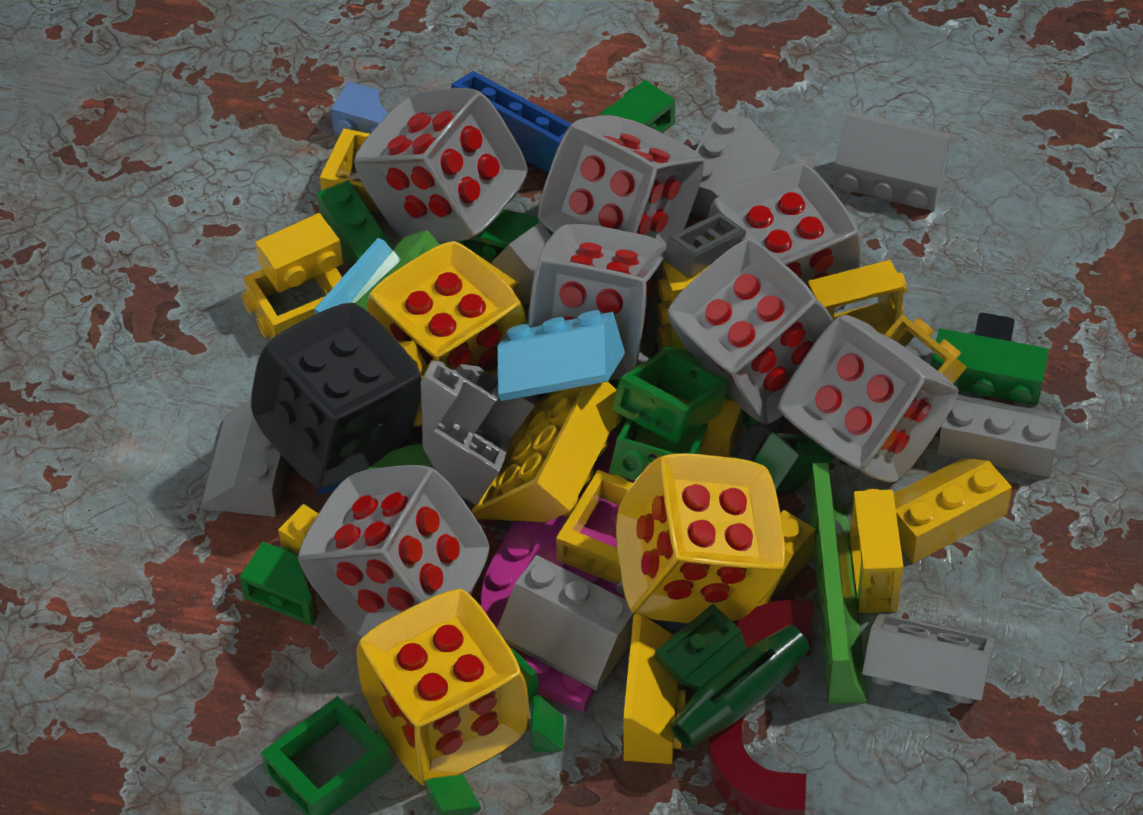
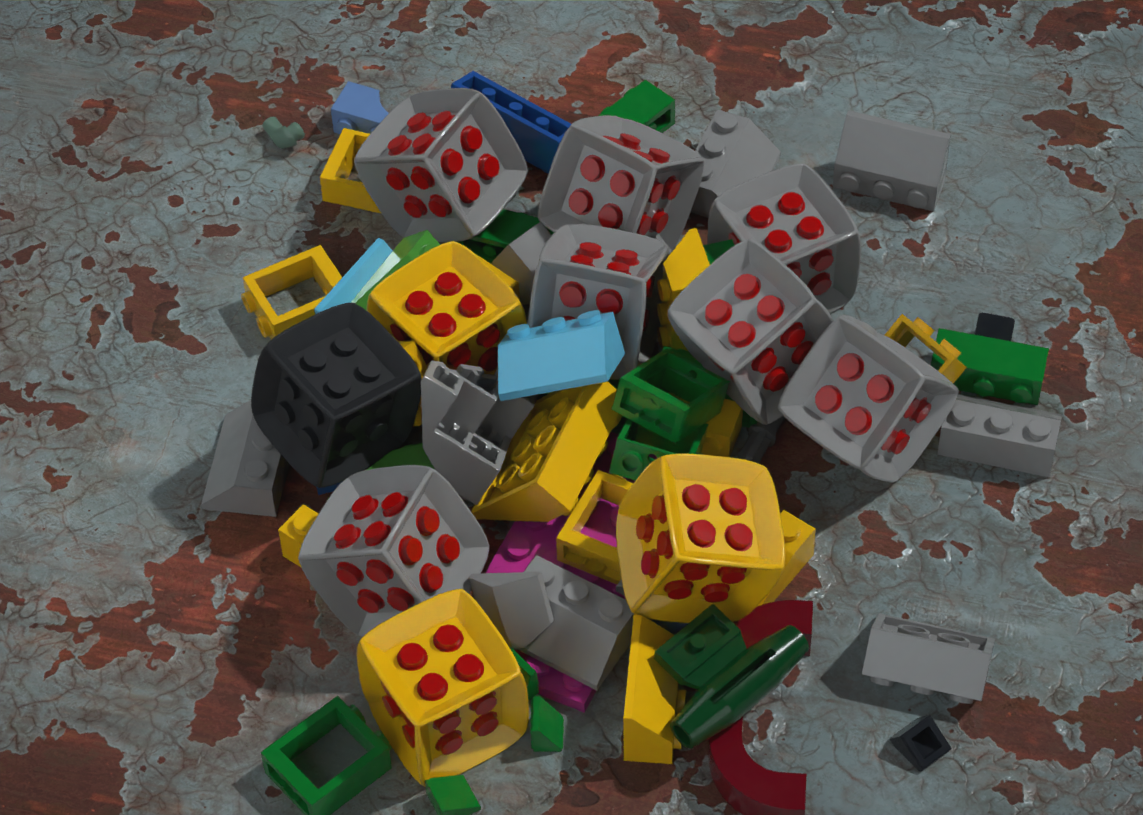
green slope [239,542,315,626] -> none
yellow brick [255,213,343,293] -> none
green brick [317,180,394,268] -> none
dark grey slope [664,212,746,278] -> none
green slope [753,432,834,493] -> none
yellow window [807,259,907,335] -> none
bright green arch [809,463,868,704] -> none
yellow window [849,489,904,613] -> none
yellow slope [894,457,1012,563] -> none
none -> sand green arm [262,117,305,149]
none -> light grey slope [469,572,554,649]
none -> black slope [889,715,952,772]

